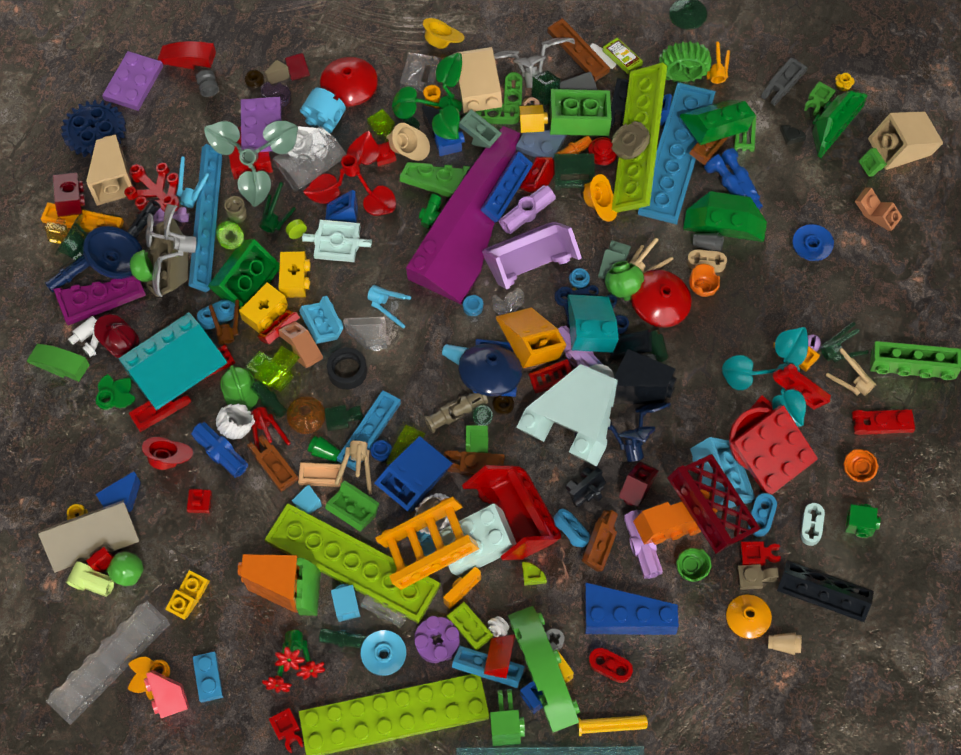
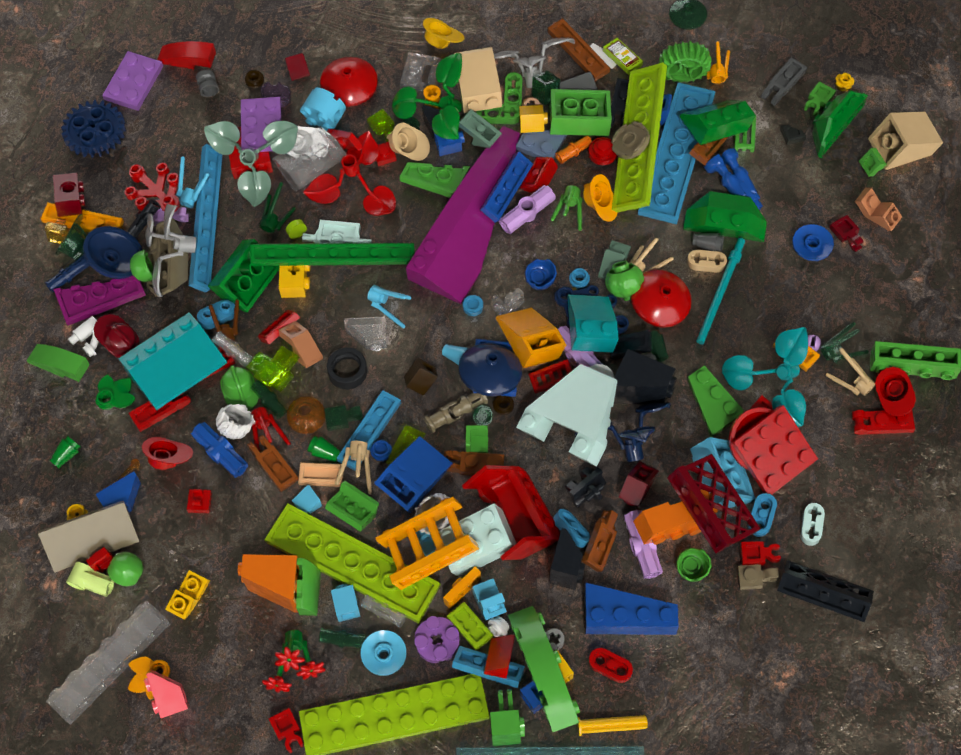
tan slope [86,134,133,206] -> none
dark azure plate [193,652,224,703] -> none
clear neon green piece [216,221,244,250] -> none
dark tan wheel [224,196,247,223] -> none
yellow brick [239,282,288,334] -> none
dark tan slope [265,60,290,85] -> none
medium azure bracket [299,296,343,344] -> none
blue slope [325,190,358,223] -> none
green plate [419,194,442,228] -> none
lavender windscreen [482,222,582,289] -> none
lime tile [522,562,547,586] -> none
clear green plate [554,154,595,190] -> none
orange hair [689,263,720,297] -> none
light orange dish [726,594,772,639] -> none
tan cone [768,632,802,655] -> none
red plate [773,364,831,410] -> none
orange hair [843,449,878,482] -> none
green brick [845,504,881,538] -> none
none -> green cone [49,436,81,468]
none -> clear orange hinge [105,459,140,488]
none -> clear pin [212,331,253,367]
none -> green tile [250,243,415,266]
none -> red plate [325,129,363,152]
none -> dark brown panel [404,358,438,395]
none -> medium azure brick [471,578,507,620]
none -> blue hair [525,259,557,290]
none -> bright green plant [550,185,583,231]
none -> black slope [550,528,586,590]
none -> bright green wing [687,365,744,438]
none -> teal bar [696,238,746,345]
none -> dark red plate [829,215,864,252]
none -> red piece [875,367,916,417]

